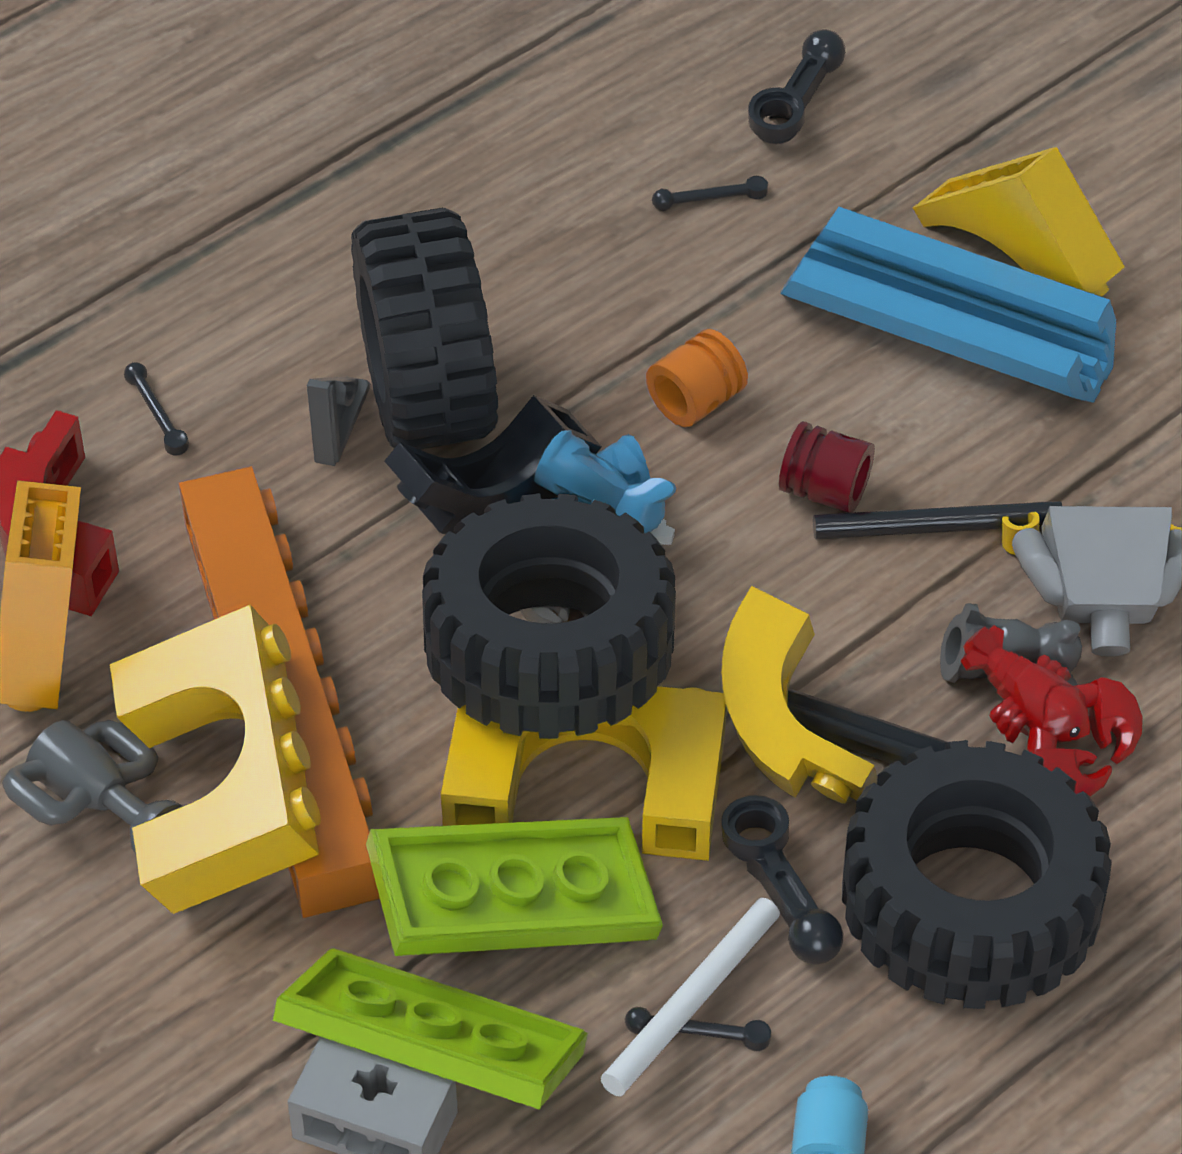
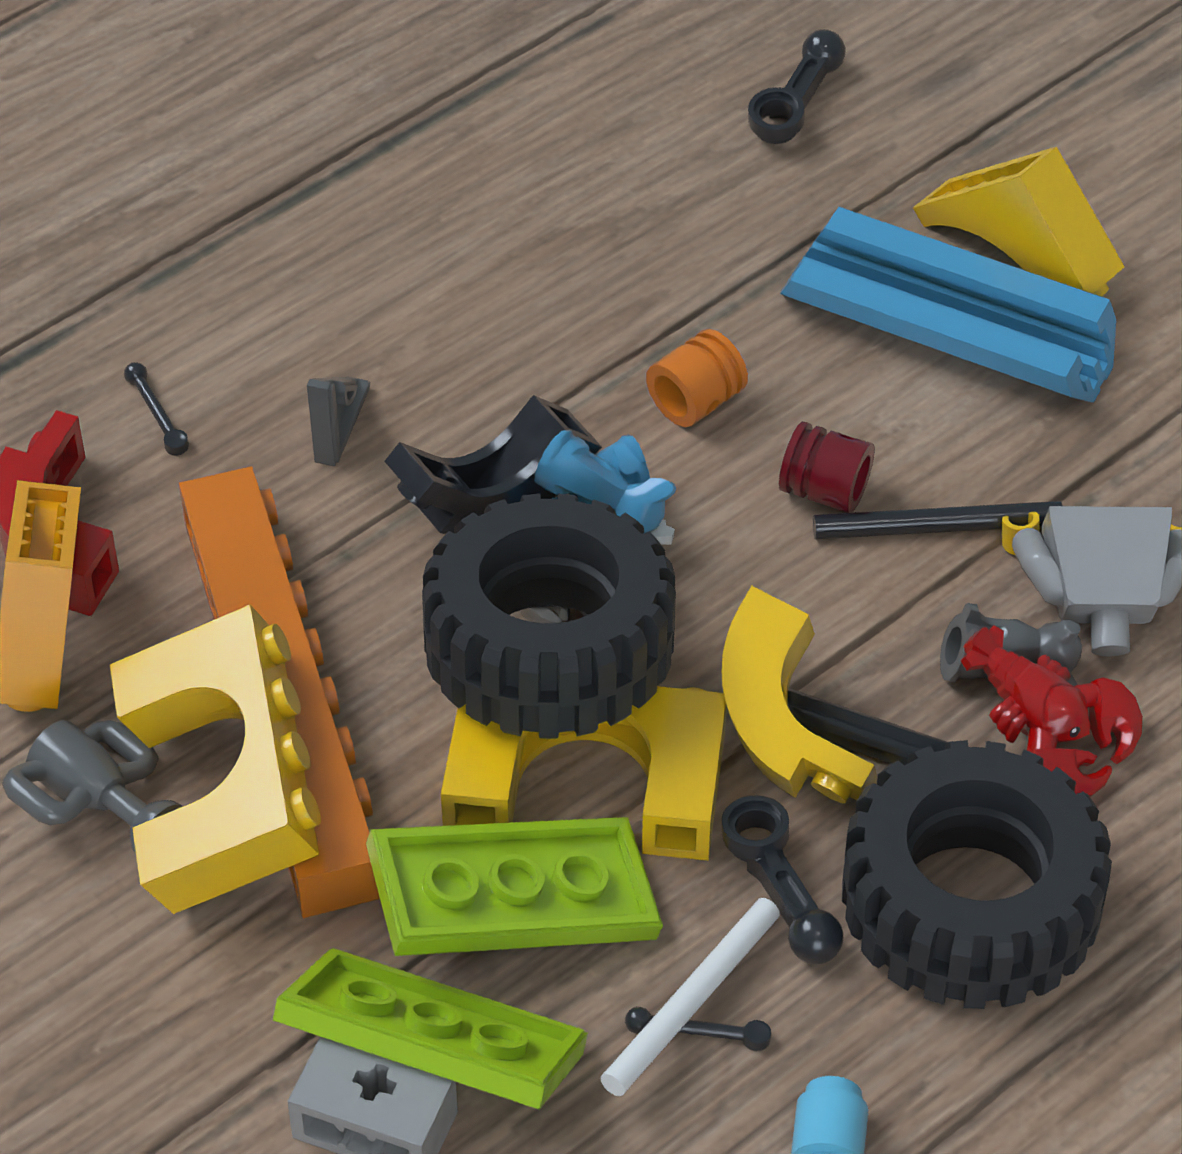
black tyre [351,207,498,450] -> none
black hinge [652,176,768,211] -> none

